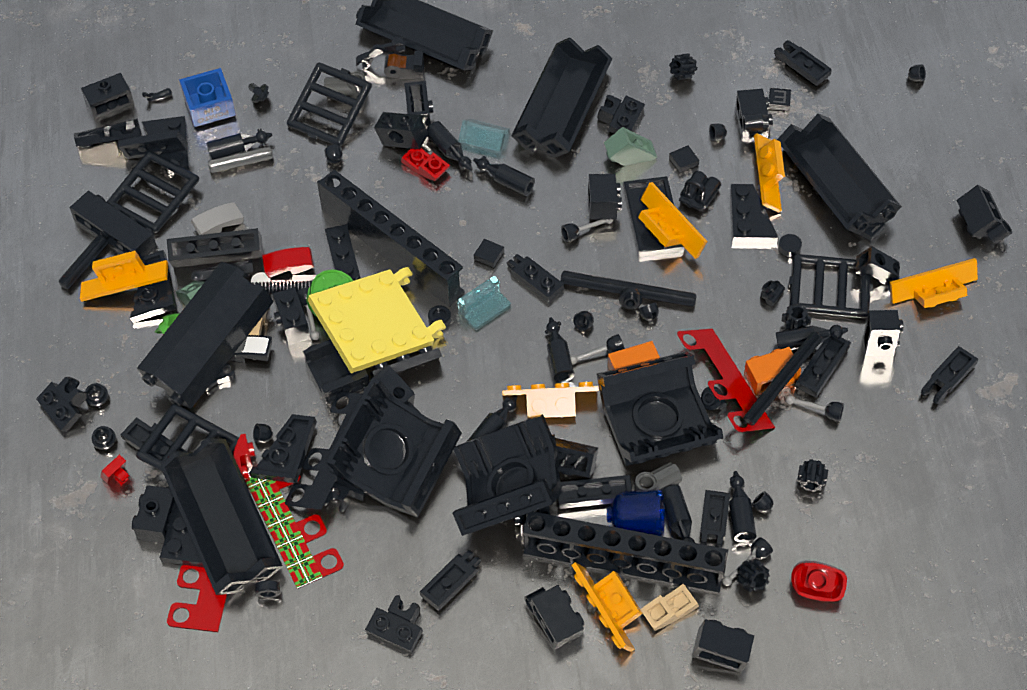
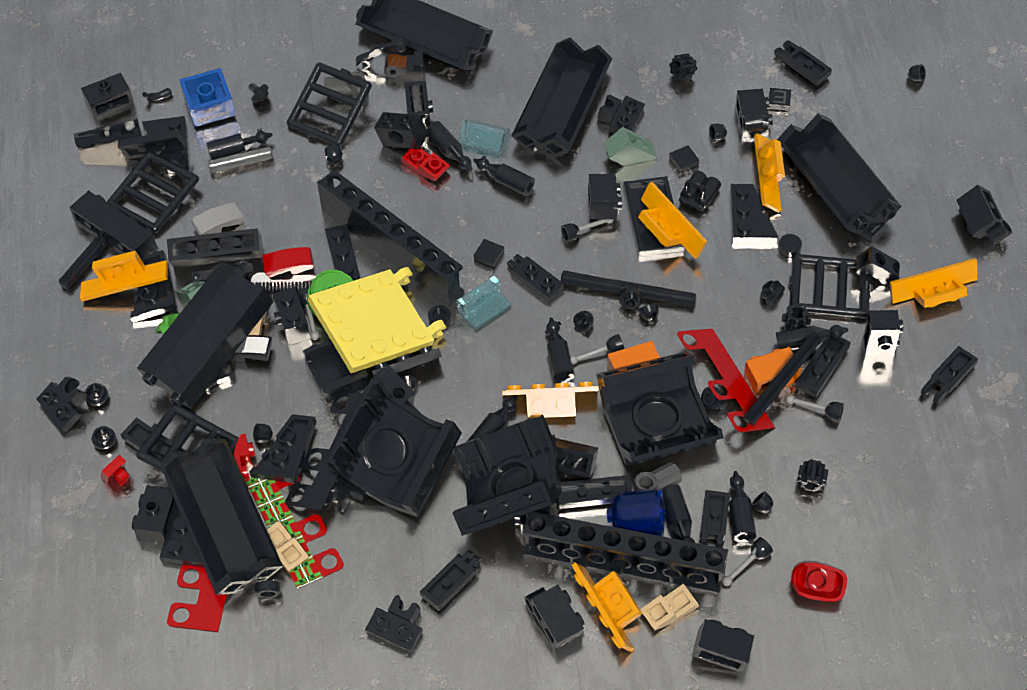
black gear [737,559,770,592] -> none
none -> tan slope [267,521,309,573]
none -> black hinge [401,373,418,392]

